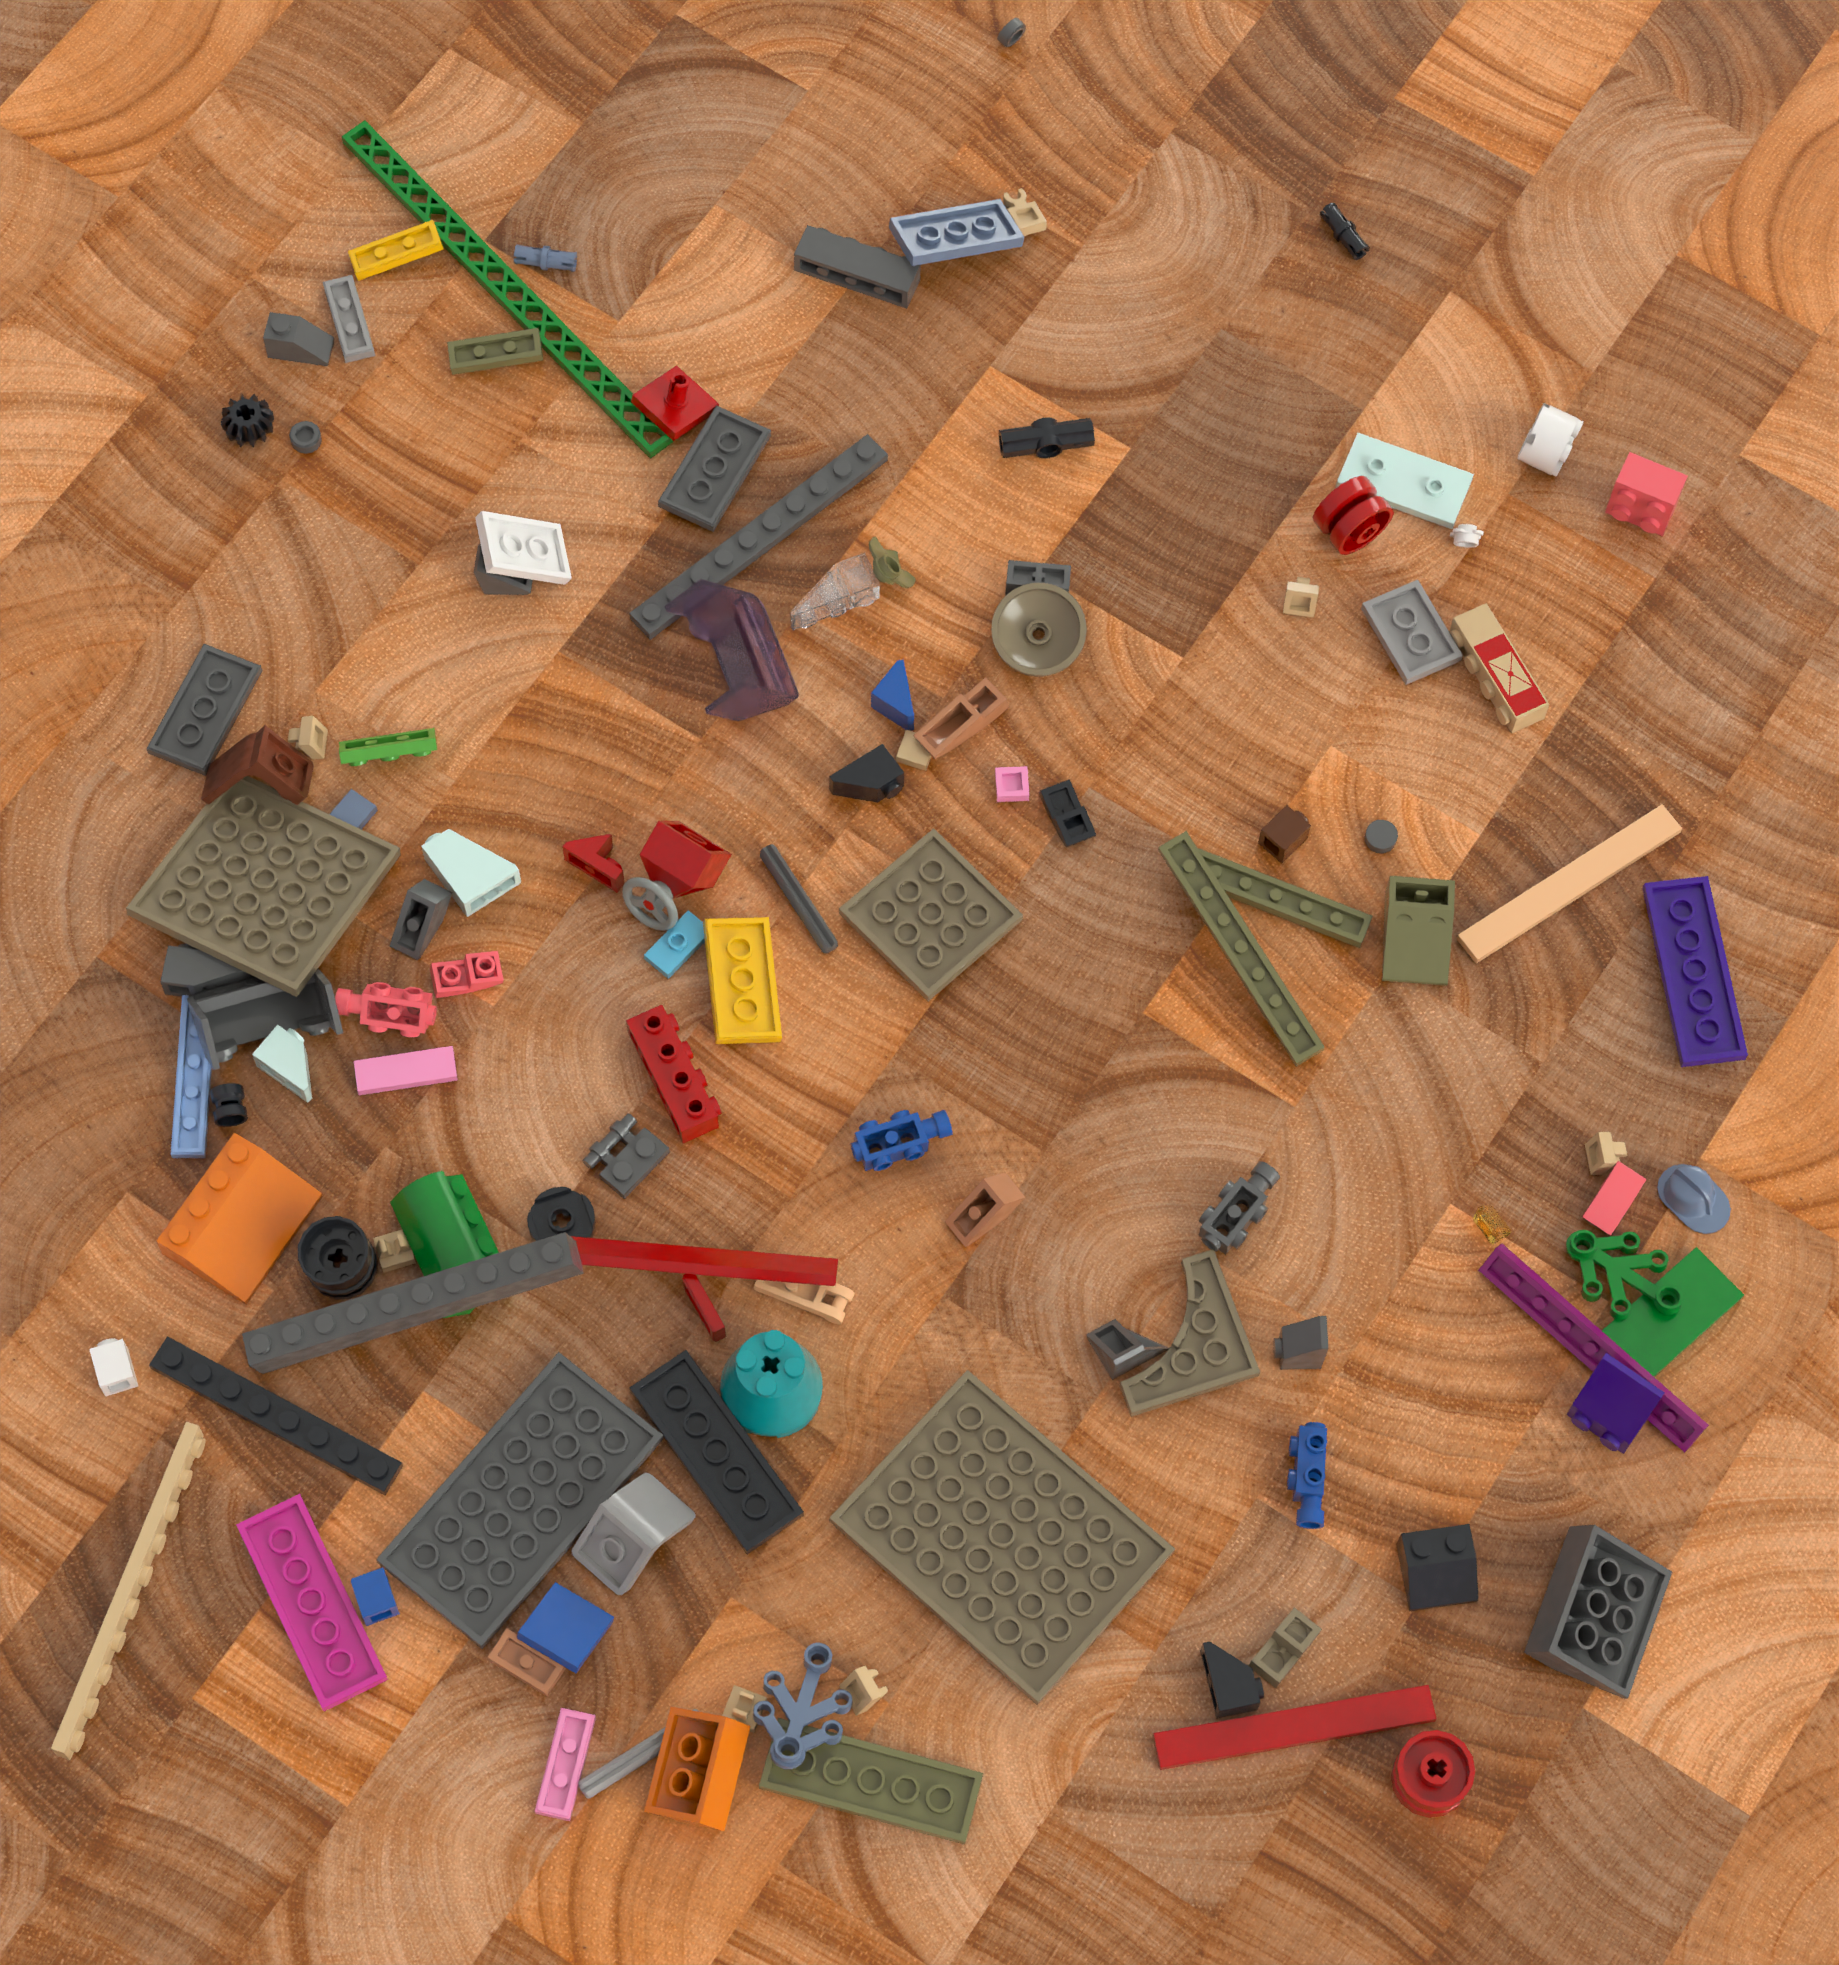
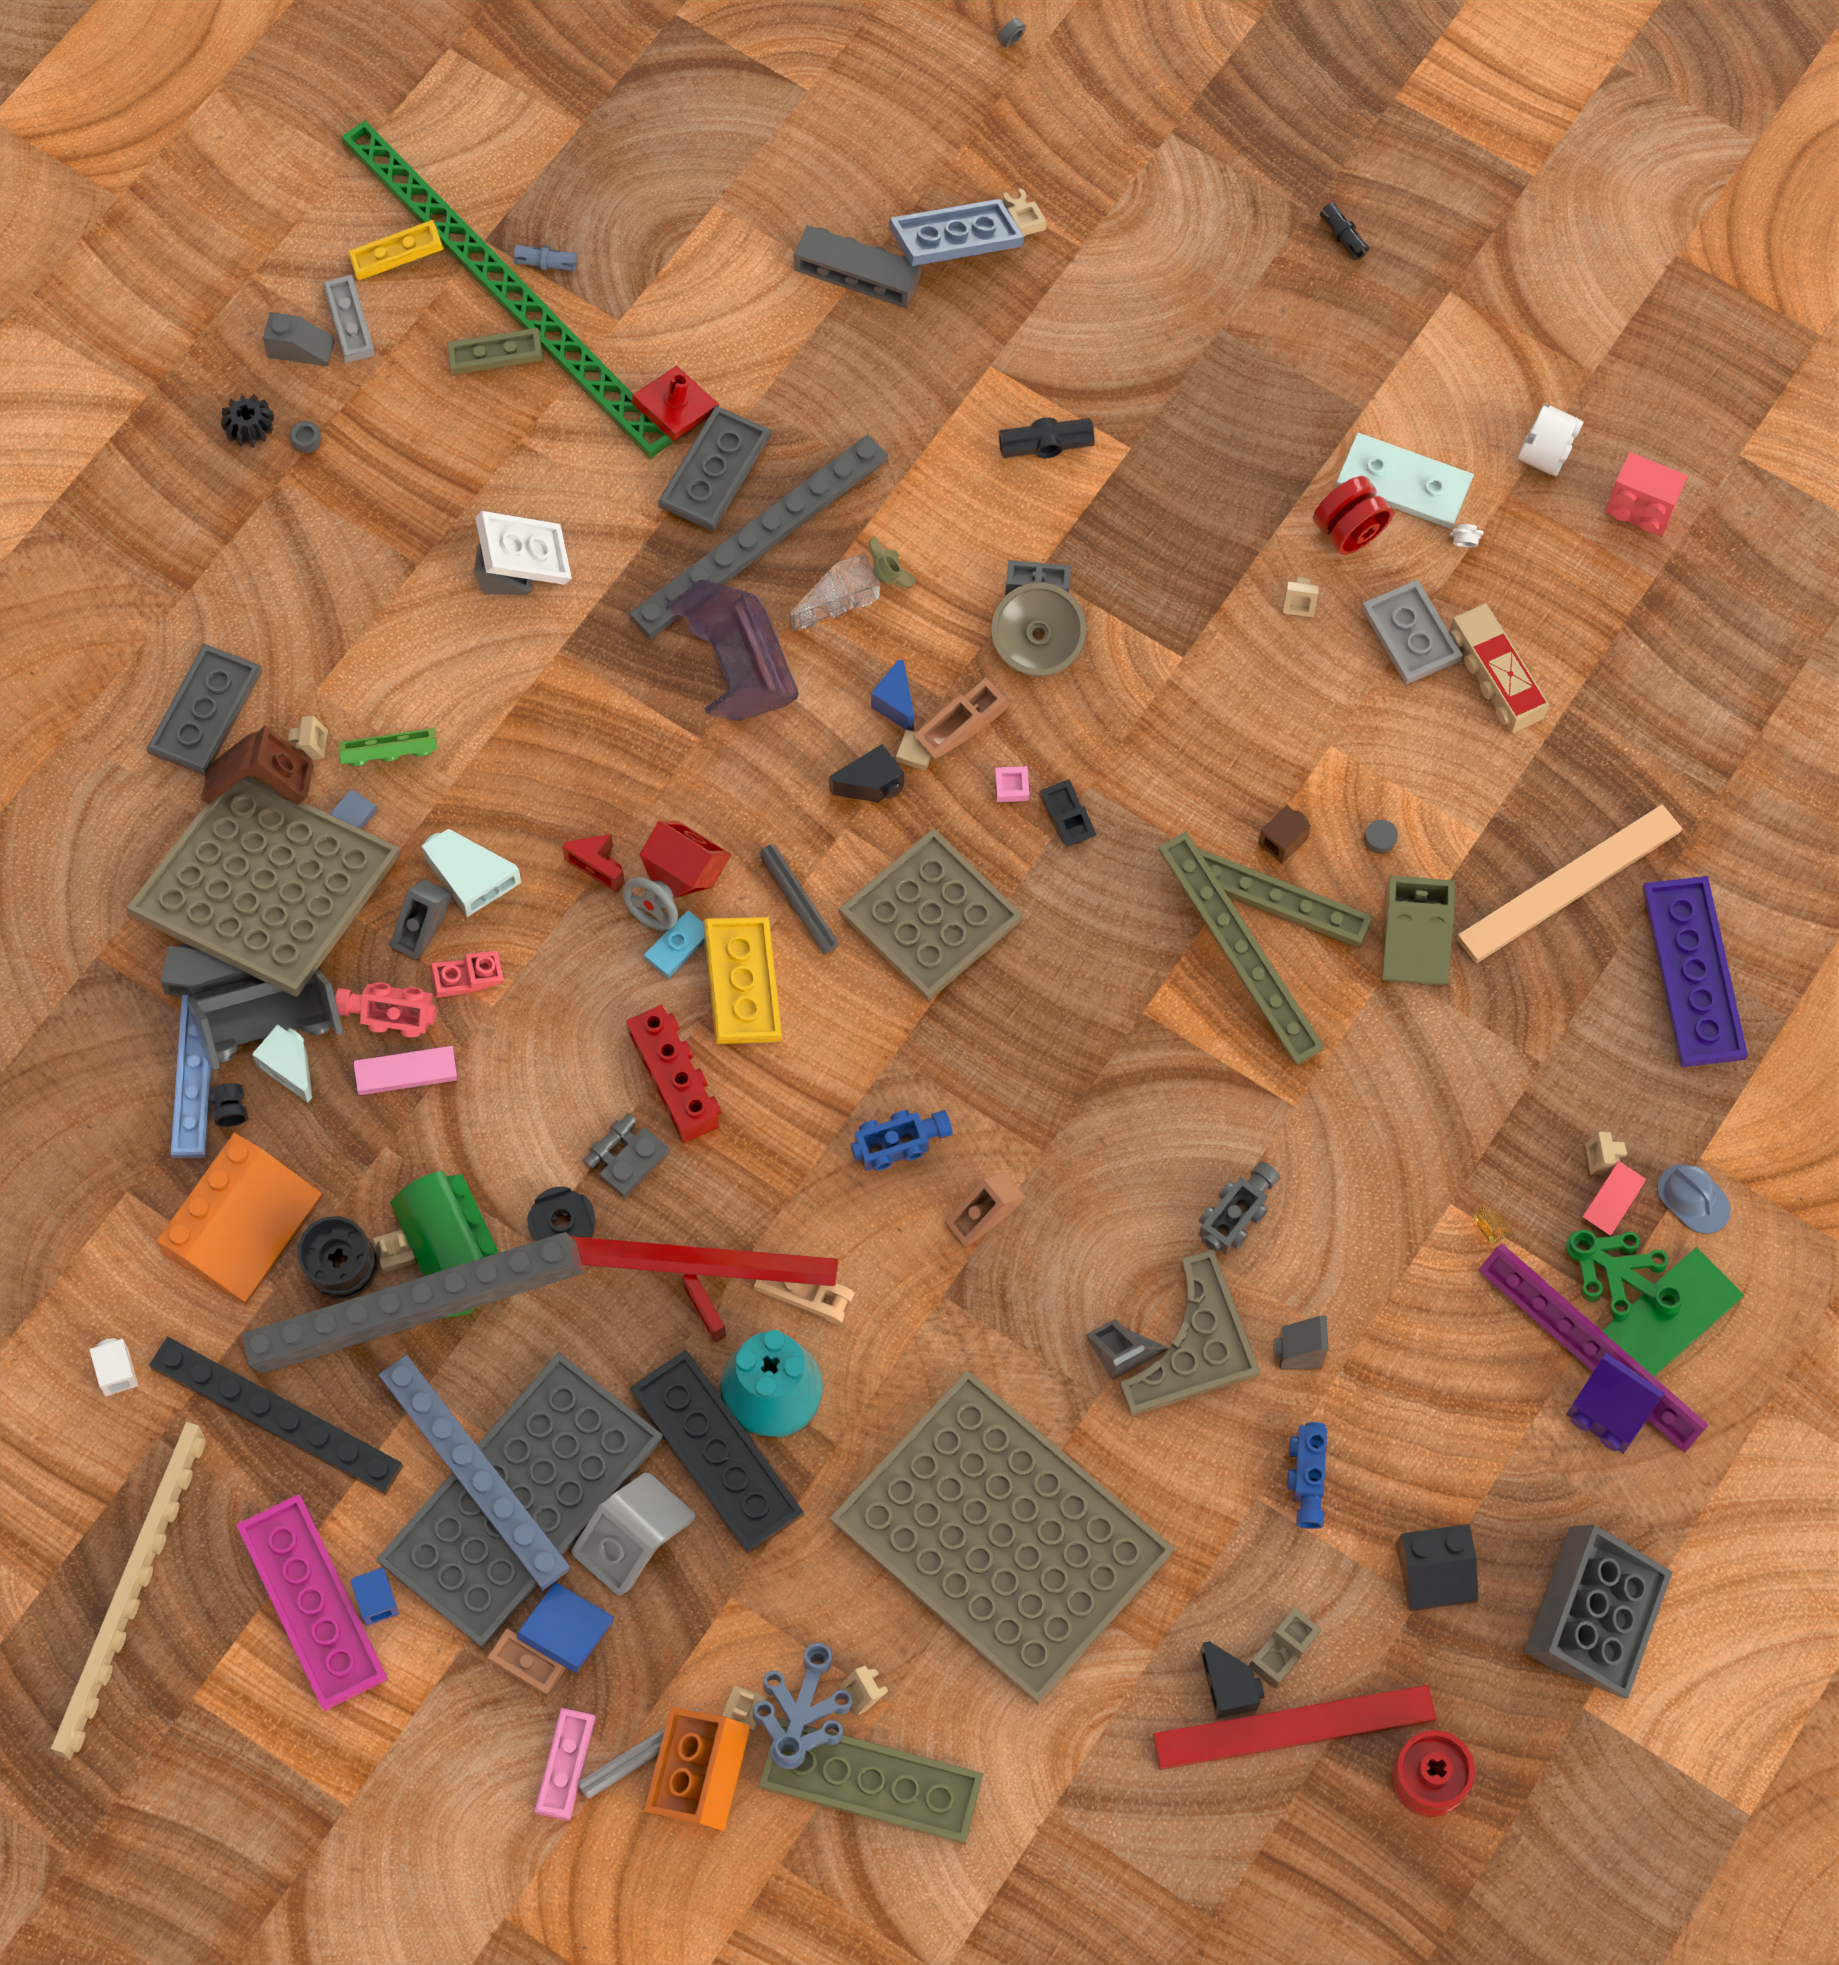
none -> sand blue plate [379,1354,571,1591]

